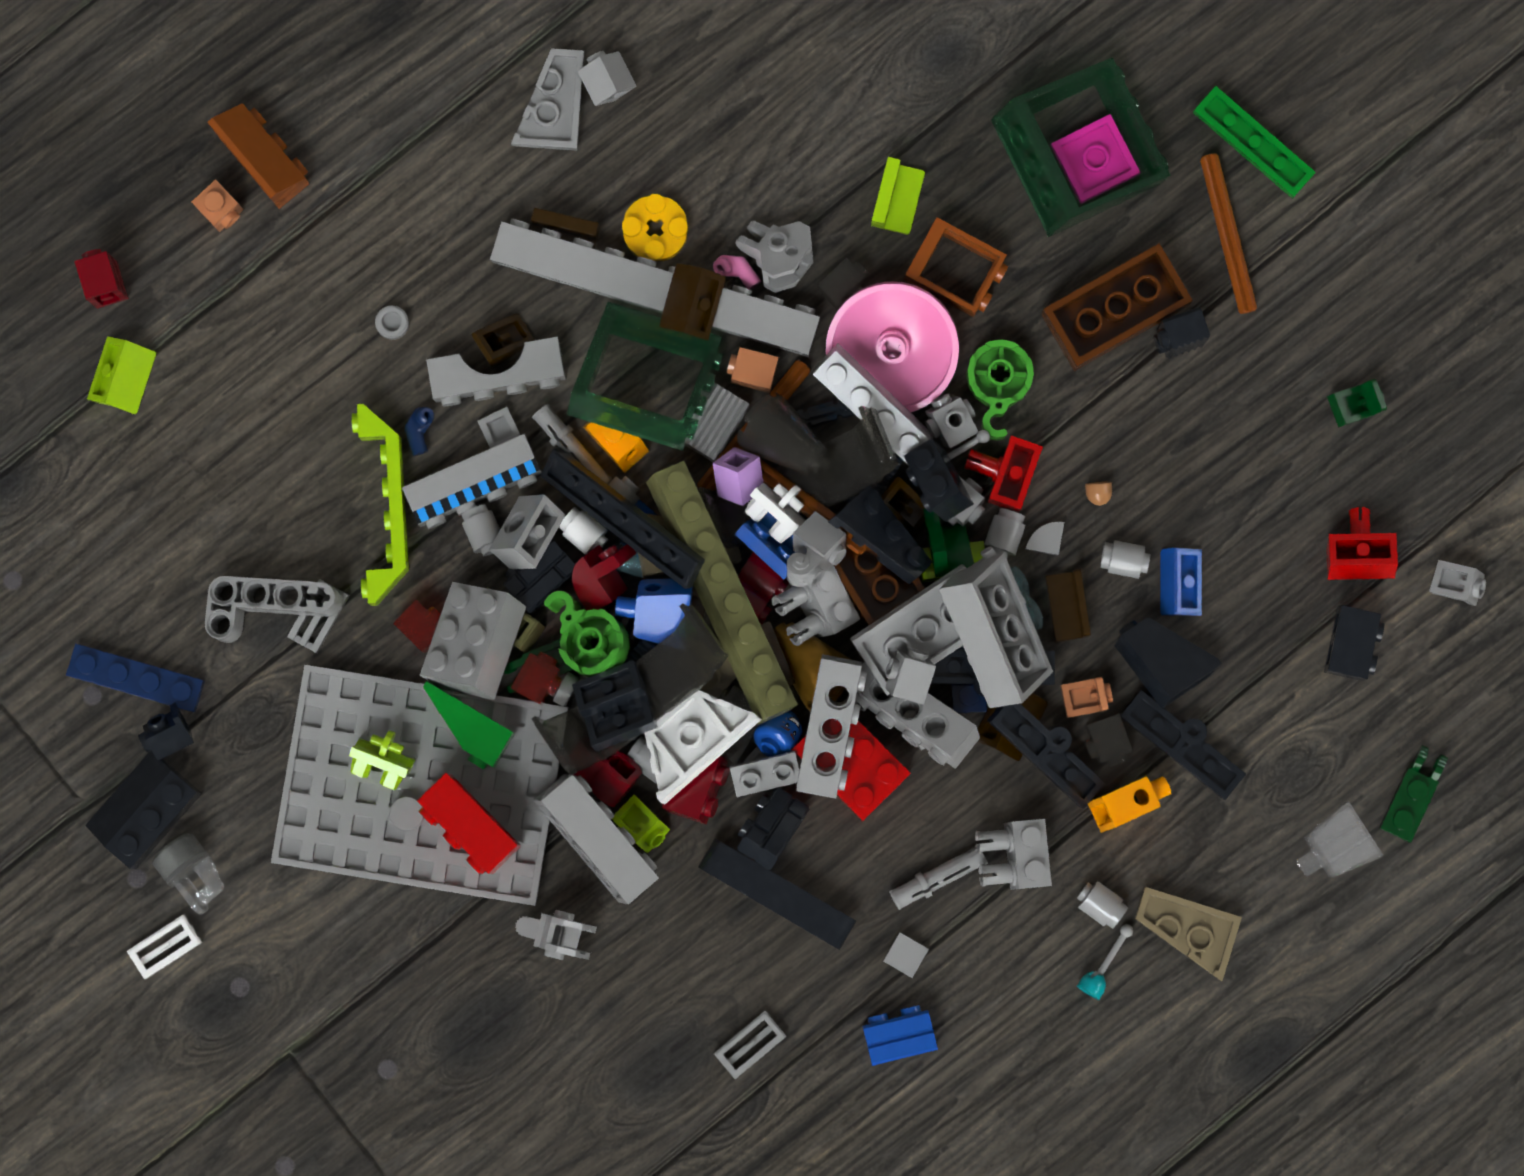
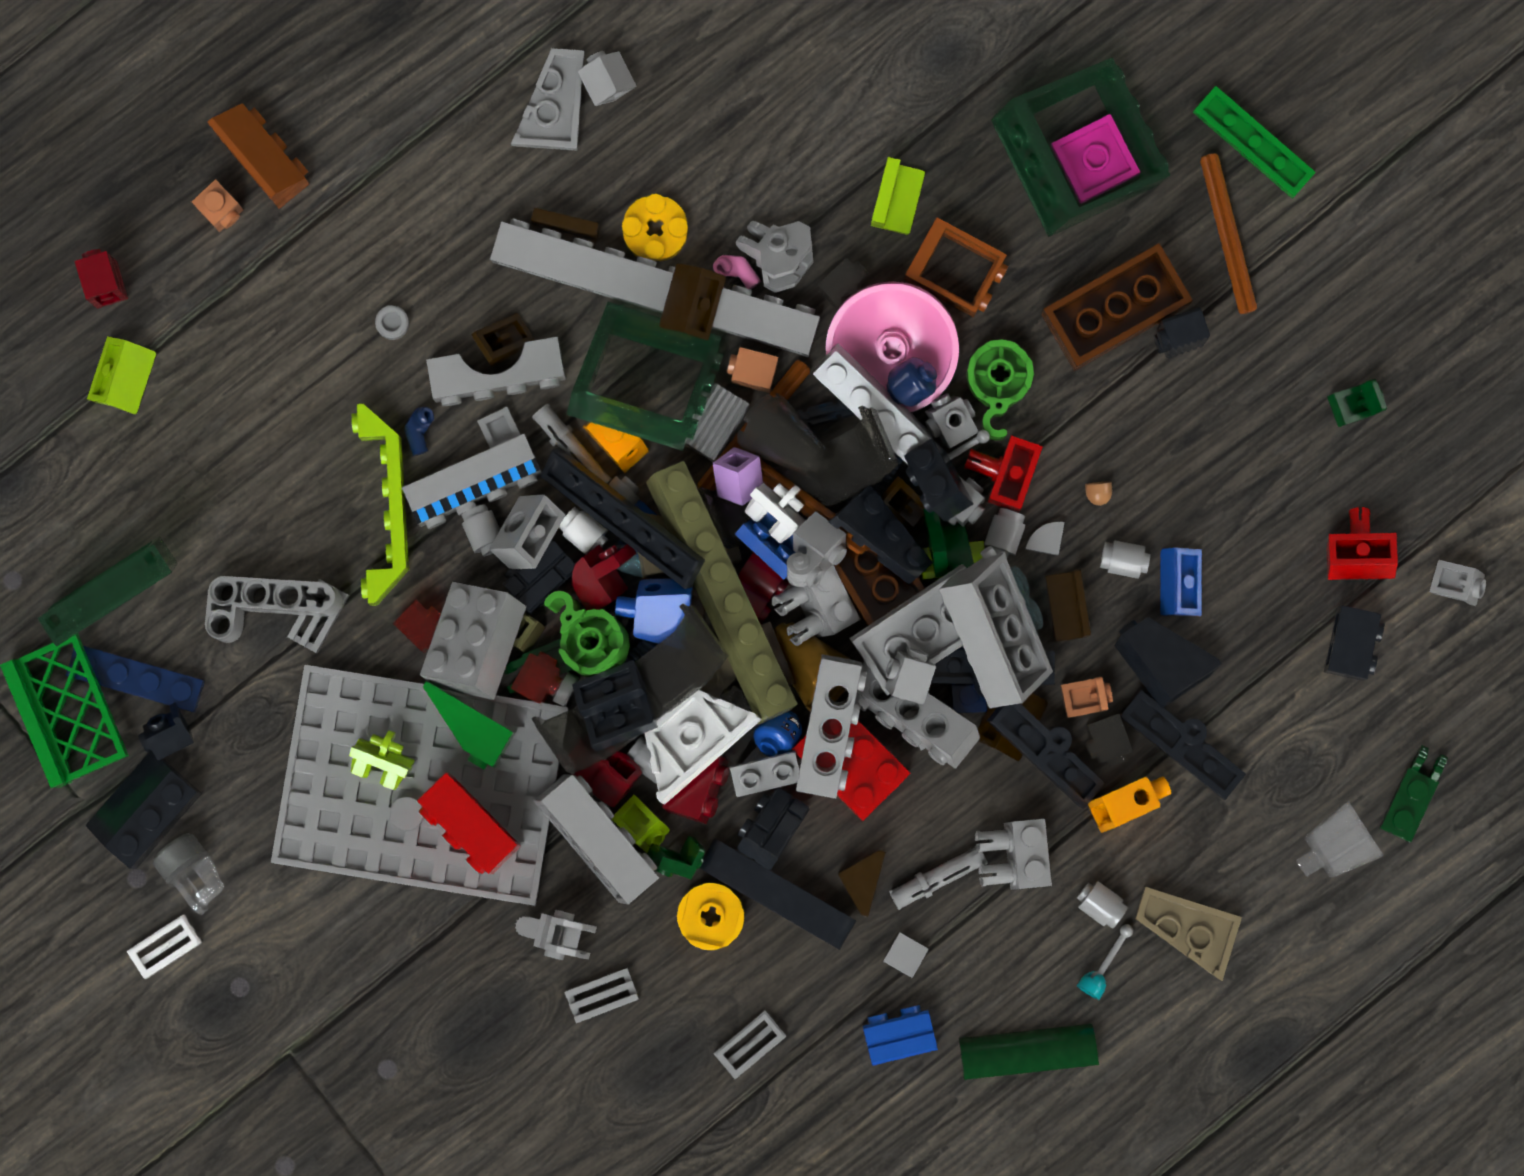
none -> green fence [0,633,129,788]
none -> clear green window [37,536,178,647]
none -> light grey tile [564,968,639,1023]
none -> dark green bracket [647,836,705,880]
none -> yellow plate [677,883,744,950]
none -> dark brown slope [838,850,886,917]
none -> dark blue head [886,357,937,407]
none -> dark green brick [959,1023,1099,1080]

